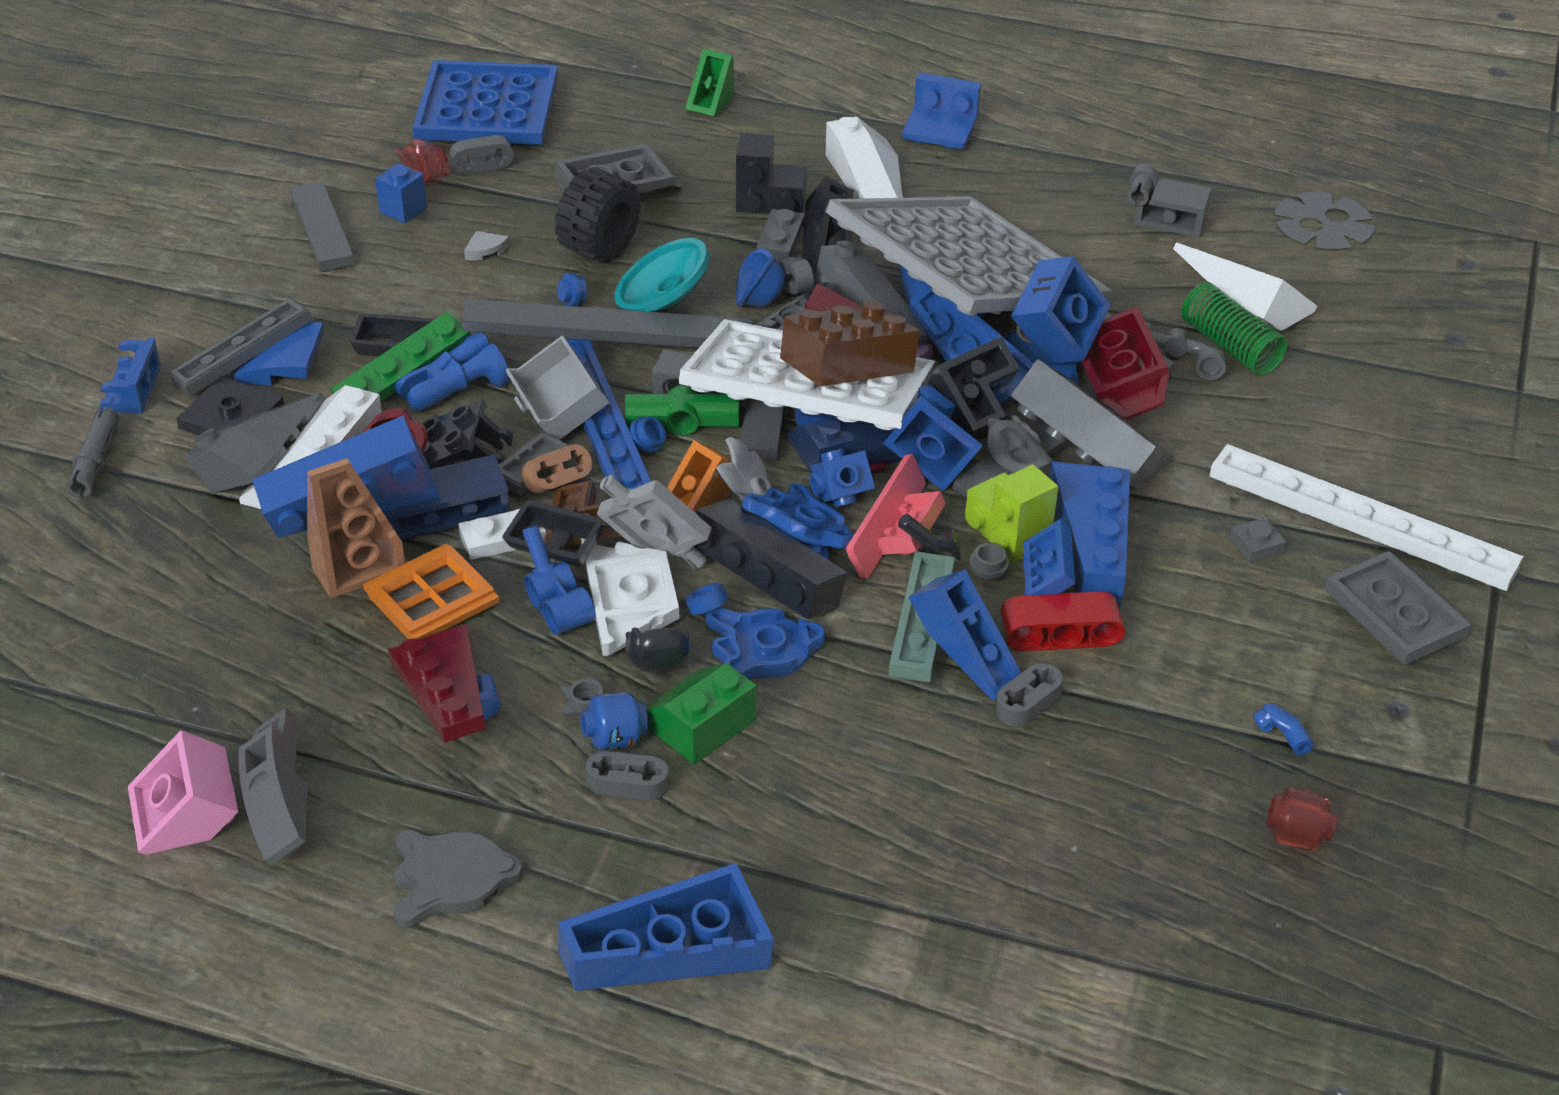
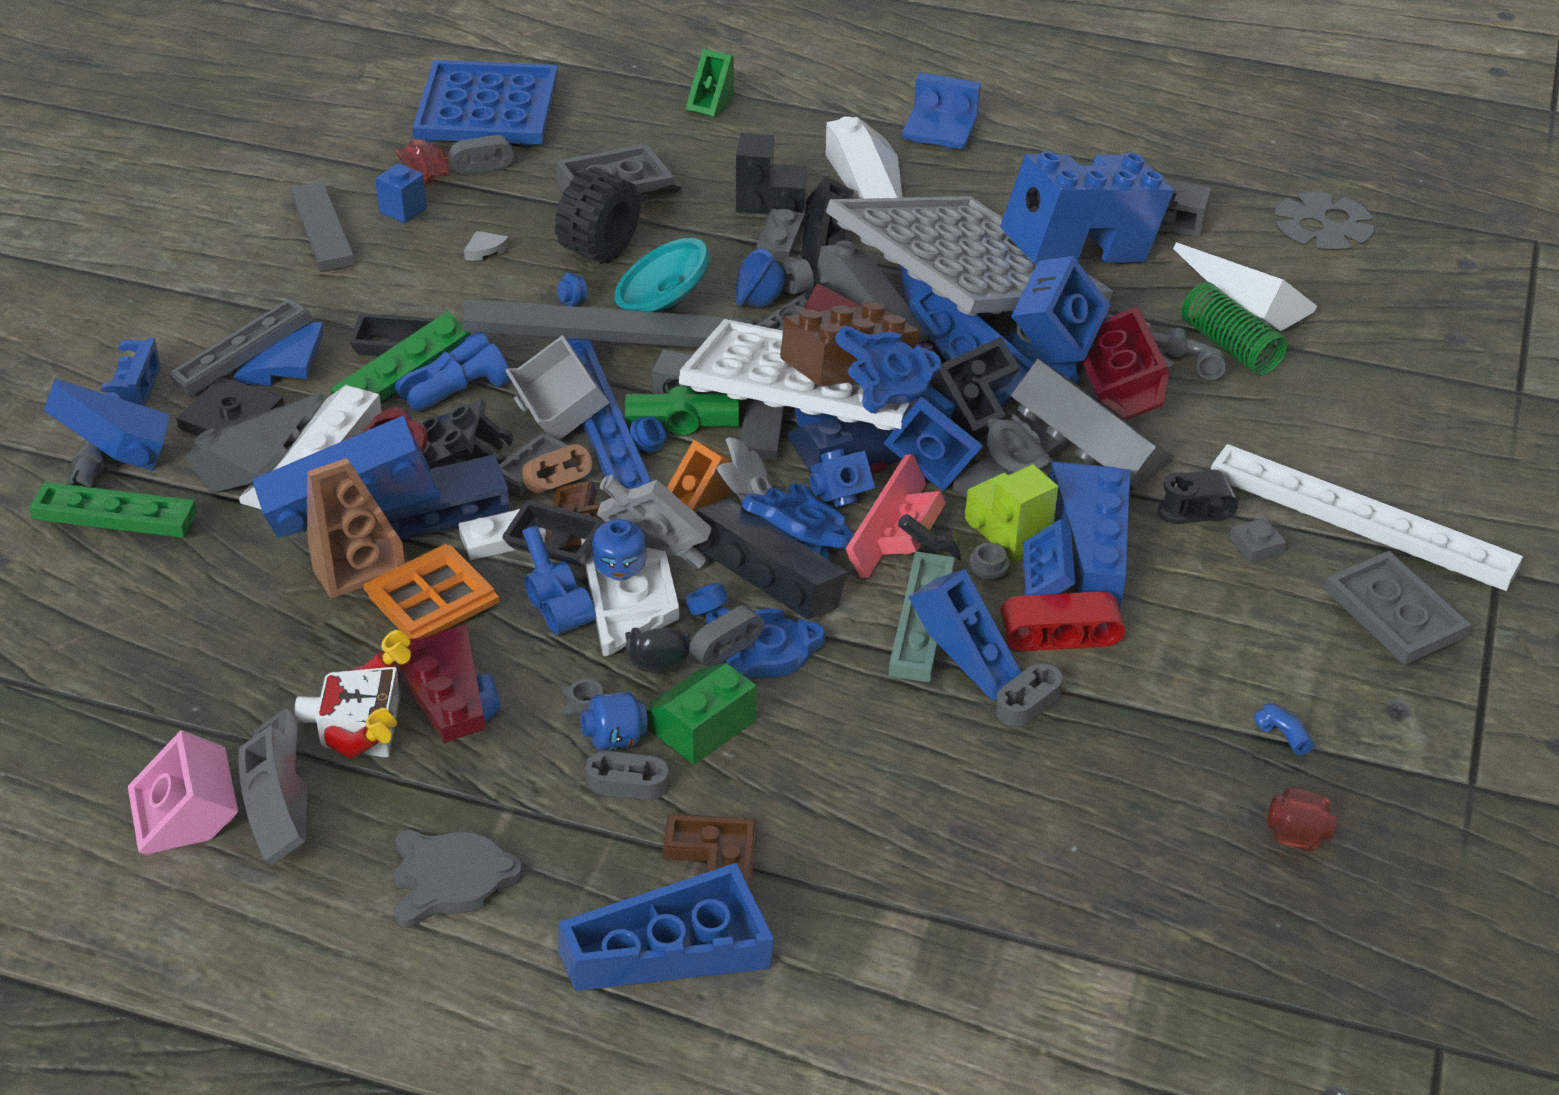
none -> green plate [29,482,198,538]
none -> blue slope [44,378,170,471]
none -> torso [295,630,411,759]
none -> blue head [592,519,646,581]
none -> reddish brown tile [663,814,757,894]
none -> dark grey beam [689,605,764,667]
none -> blue tile [835,326,941,414]
none -> blue piece [1000,151,1178,264]
none -> black piece [1157,469,1238,524]

